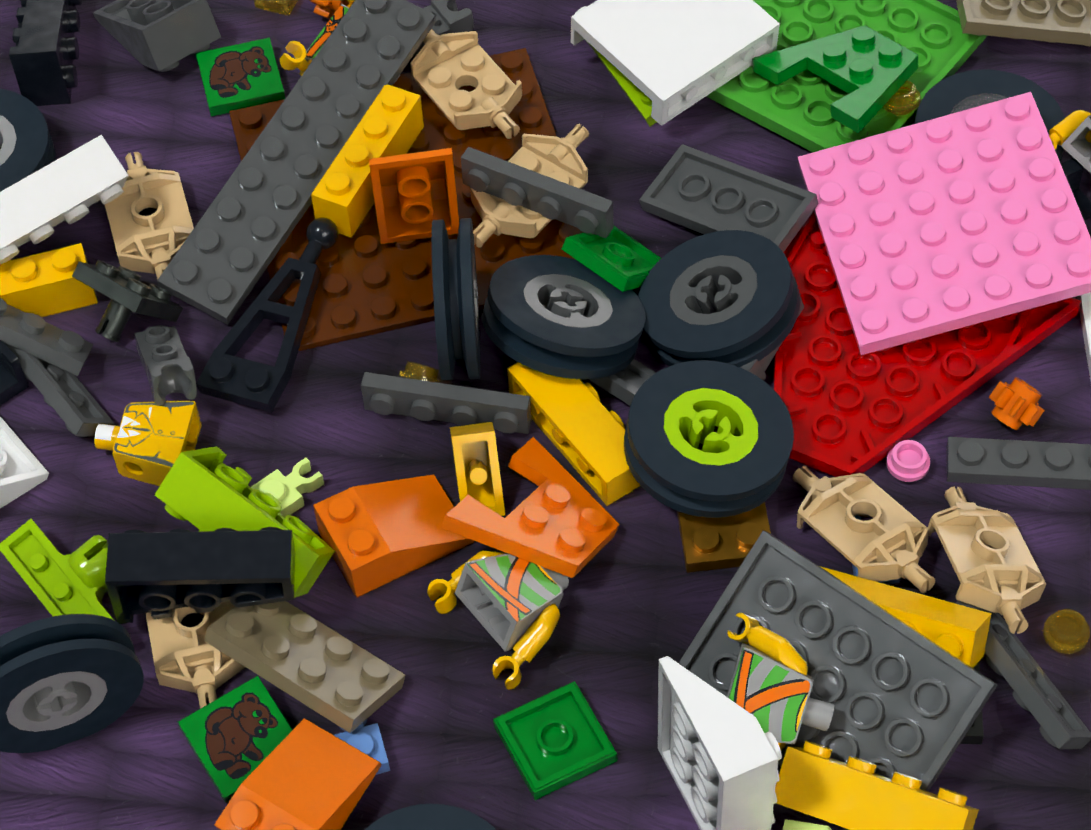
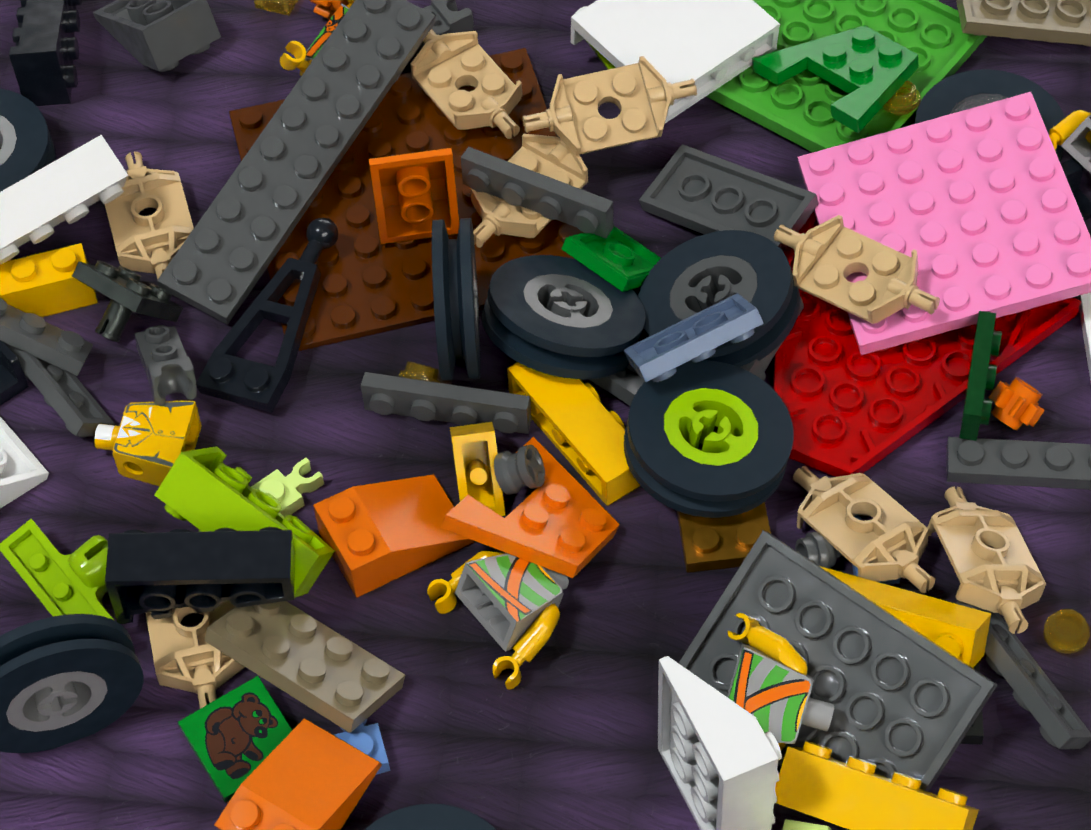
tile [196,38,285,116] -> none
yellow brick [311,84,424,238] -> none
green tile [493,681,617,800] -> none
bright pink plate [886,440,930,482] -> none
none -> dark grey wheel [494,445,545,495]
none -> tan plate [522,56,697,155]
none -> sand blue plate [624,293,764,382]
none -> tan plate [774,215,940,324]
none -> dark grey plate [795,532,842,569]
none -> dark green plate [959,311,1002,441]

